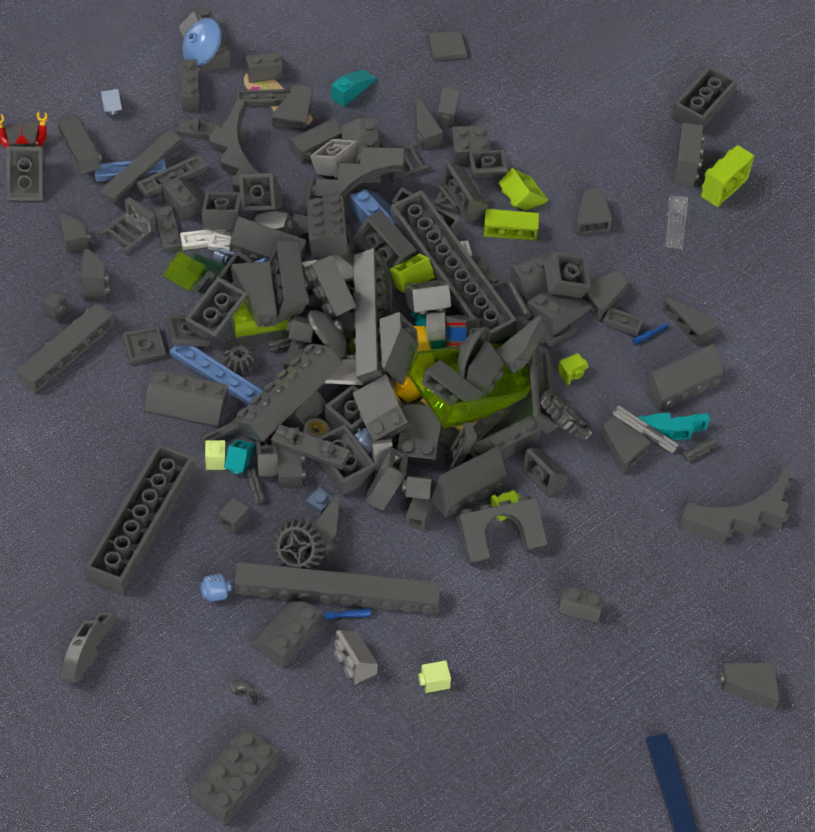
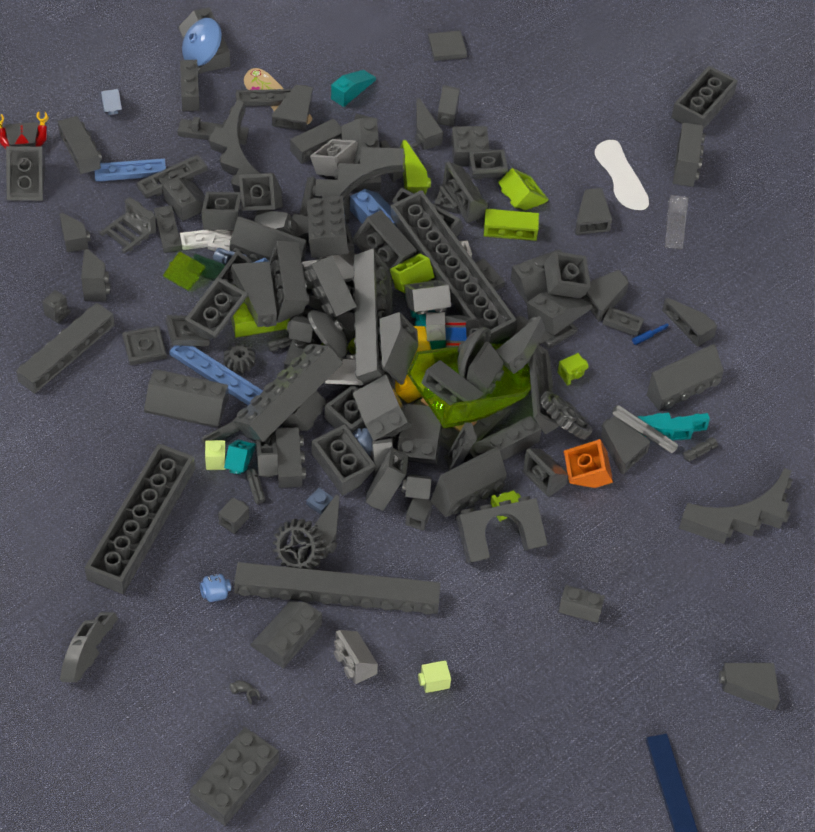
dark grey tile [99,130,183,203] -> none
dark grey axle [196,271,216,293] -> none
dark grey slope [243,52,282,82] -> none
dark grey hinge [271,424,351,470] -> none
piece [303,418,329,438] -> none
blue piece [324,609,371,619] -> none
dark grey bar [508,283,531,319] -> none
lime brick [701,145,754,207] -> none
none -> lime slope [401,140,431,195]
none -> orange slope [564,439,613,488]
none -> white sticker [595,140,649,210]

